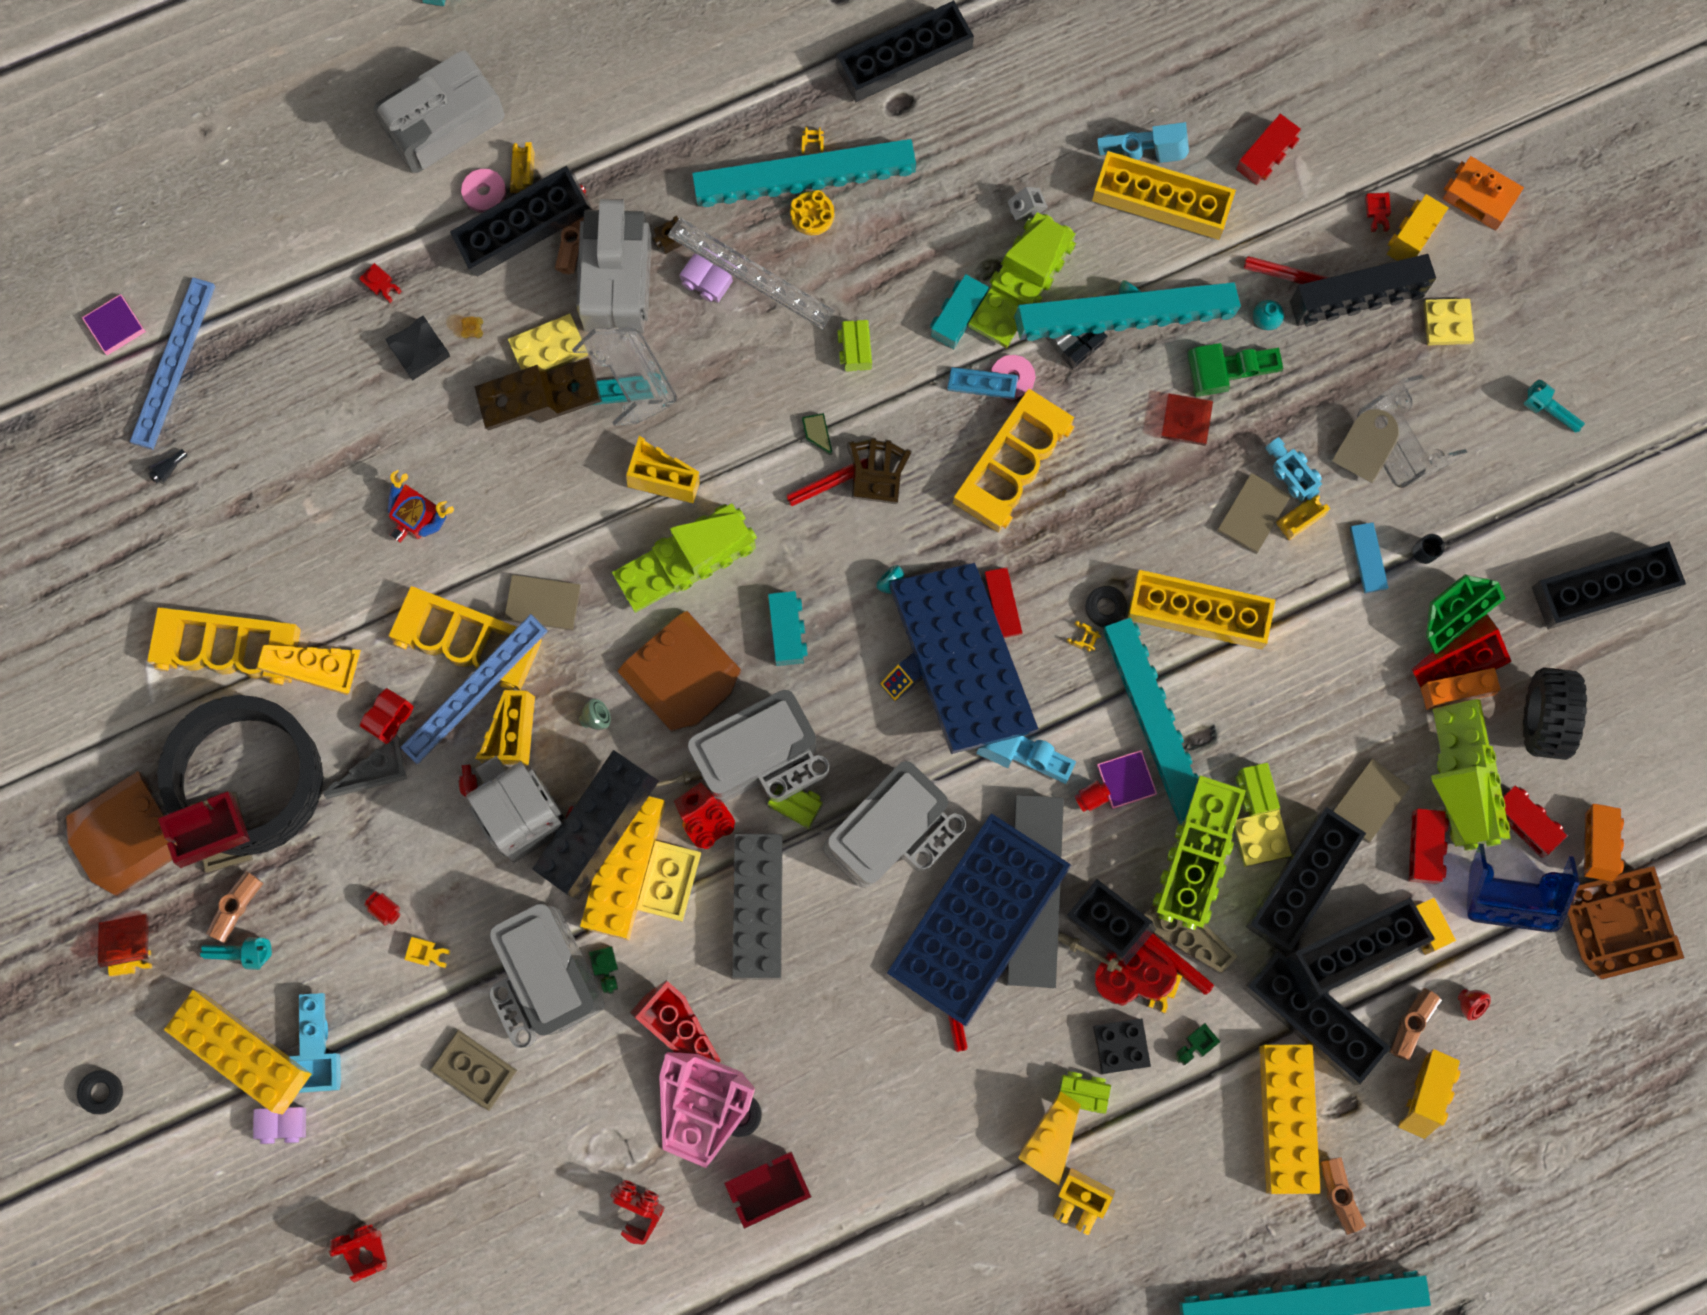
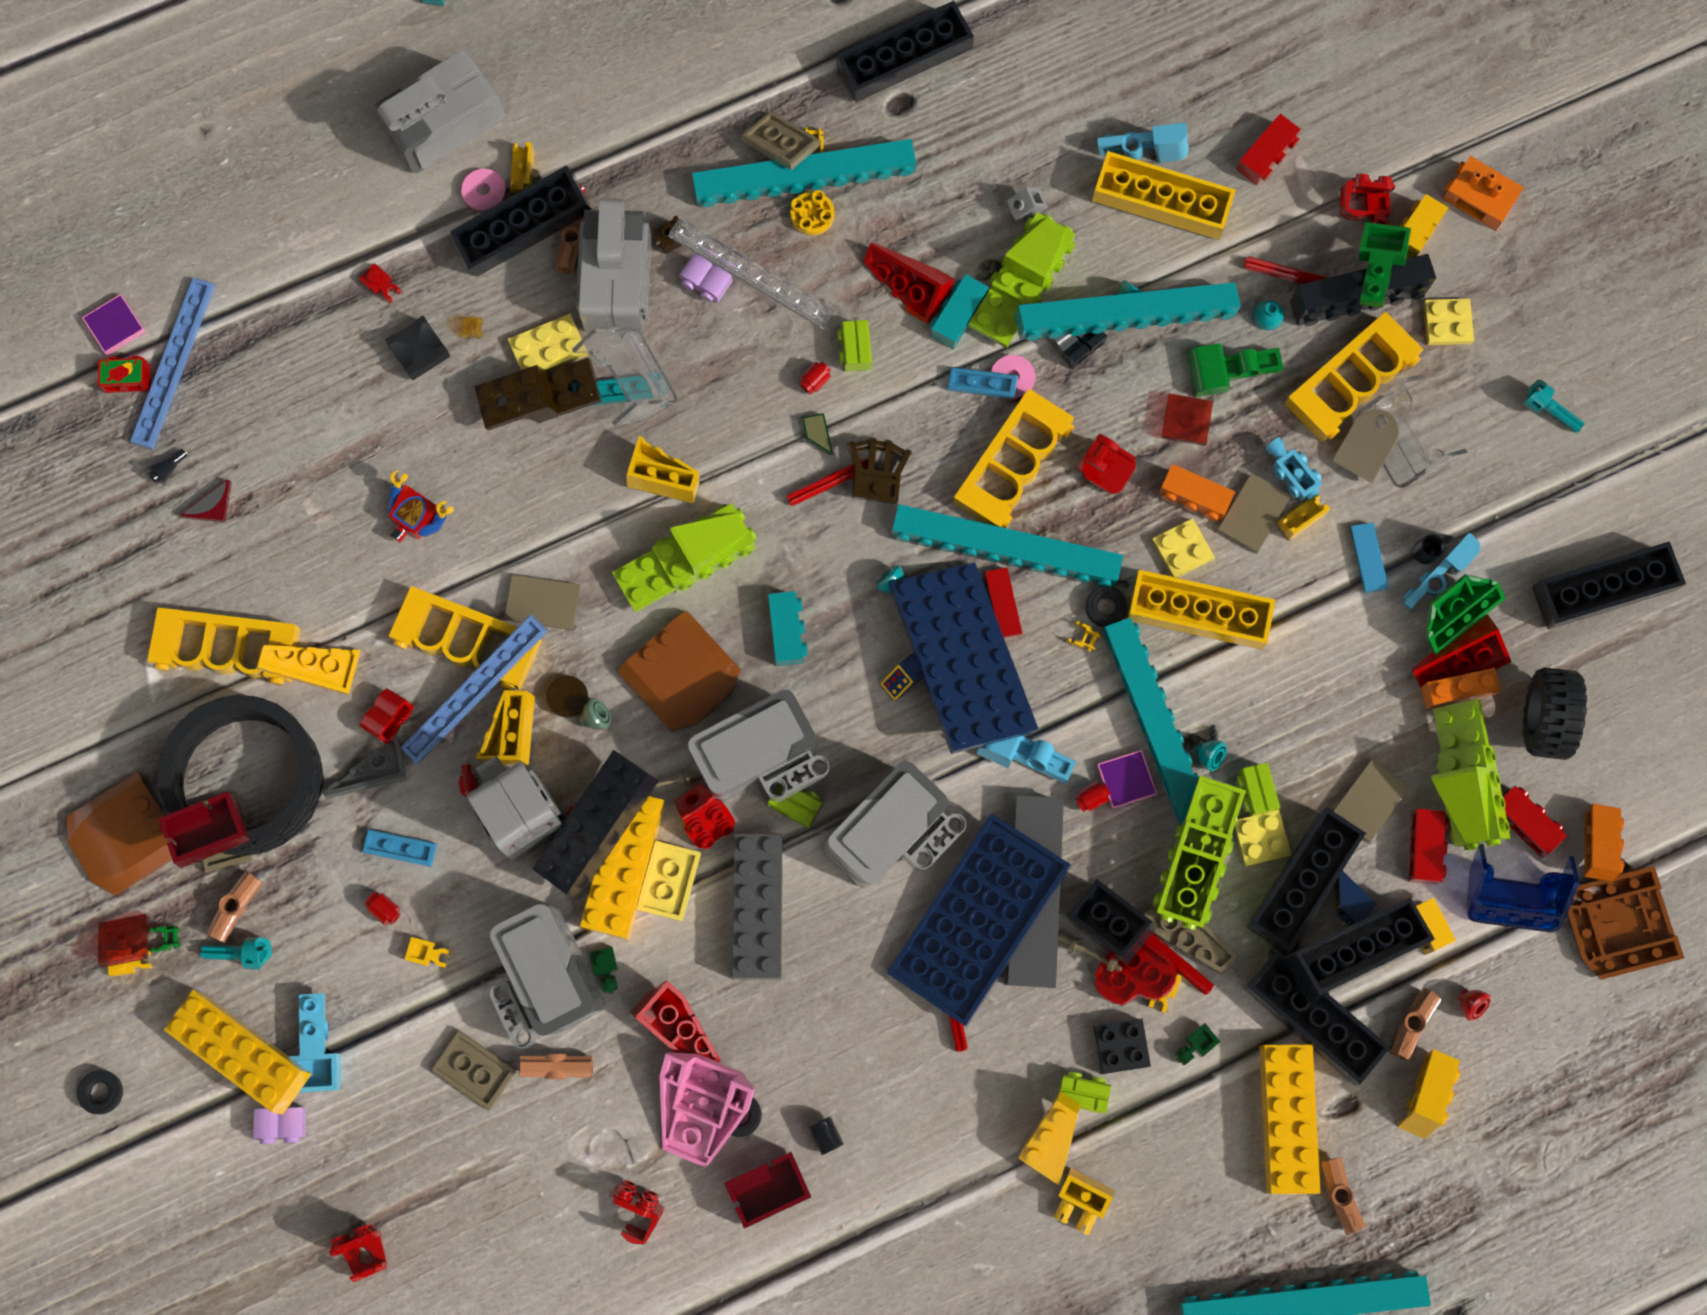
none -> brick [98,356,151,393]
none -> green piece [149,926,182,953]
none -> tile [181,480,232,523]
none -> dark azure tile [362,829,438,867]
none -> nougat piece [519,1054,593,1079]
none -> dark brown piece [546,676,589,718]
none -> dark tan tile [741,111,820,170]
none -> red brick [798,361,831,395]
none -> black piece [808,1116,844,1156]
none -> red wedge [863,242,955,324]
none -> teal brick [892,504,1123,587]
none -> red piece [1076,433,1136,494]
none -> light yellow plate [1152,518,1215,578]
none -> orange brick [1158,464,1235,522]
none -> teal brick [1196,740,1227,772]
none -> yellow fence [1285,311,1424,442]
none -> dark blue slope [1335,871,1377,926]
none -> red piece [1339,173,1395,221]
none -> green plate [1359,222,1411,308]
none -> medium azure plate [1402,533,1480,610]

